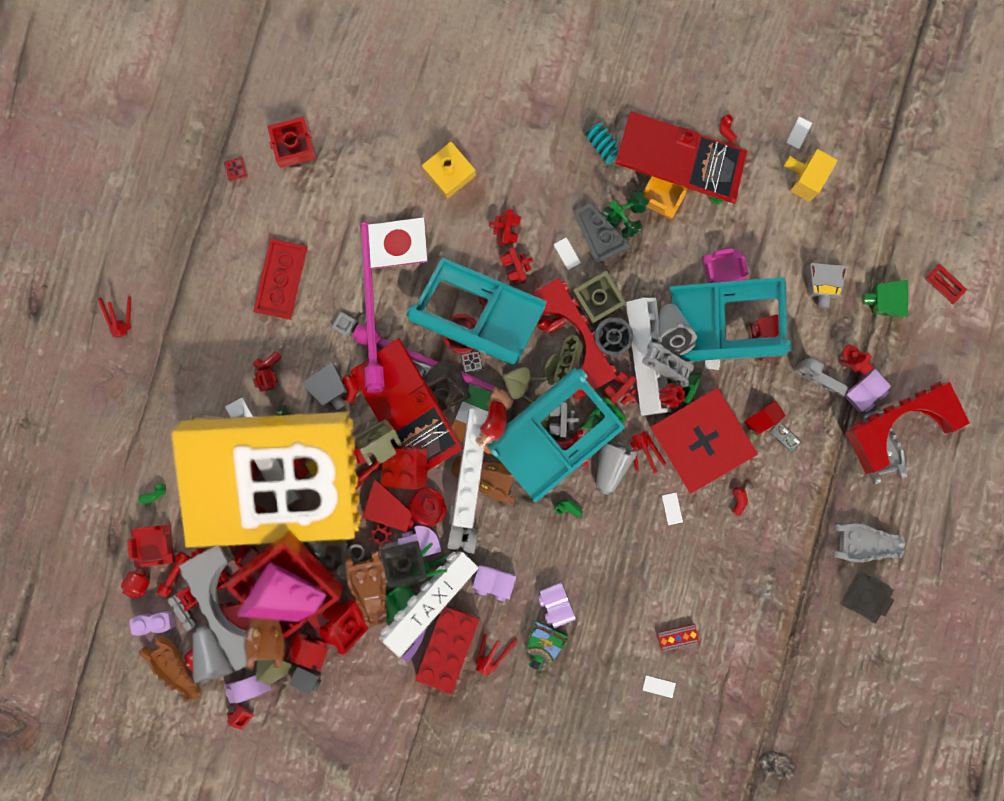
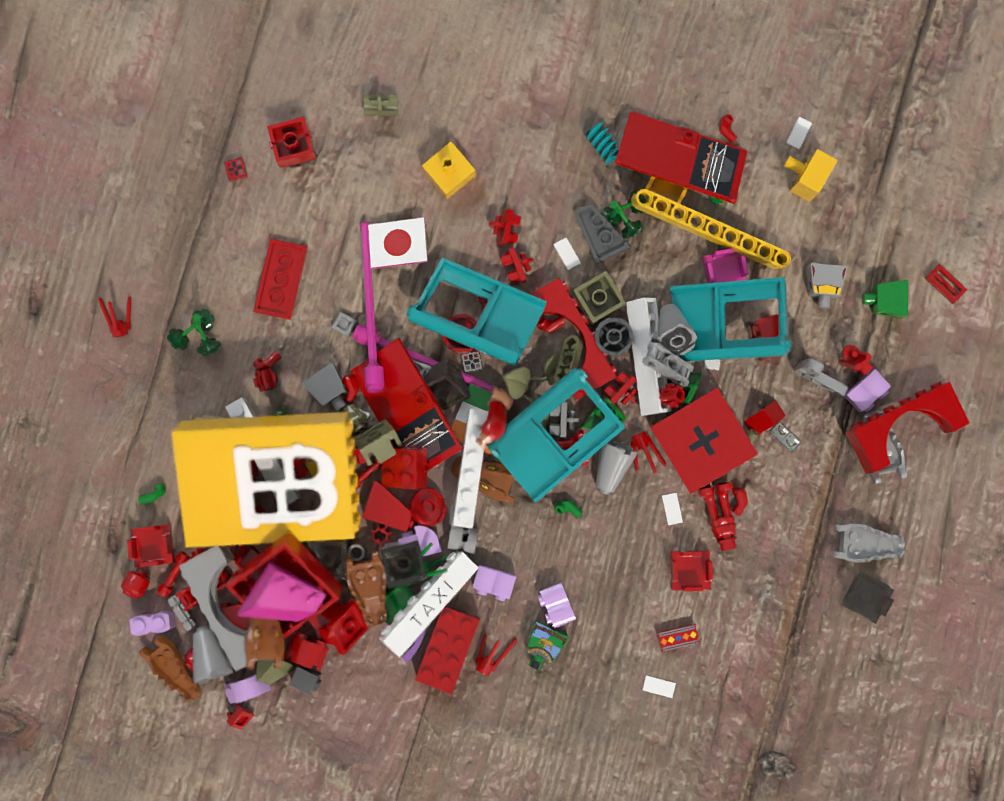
none -> dark green plant [167,309,221,356]
none -> olive rock [342,404,371,434]
none -> olive hips [364,94,398,116]
none -> yellow beam [631,189,791,269]
none -> red panel [670,550,713,592]
none -> red piece [697,481,737,551]

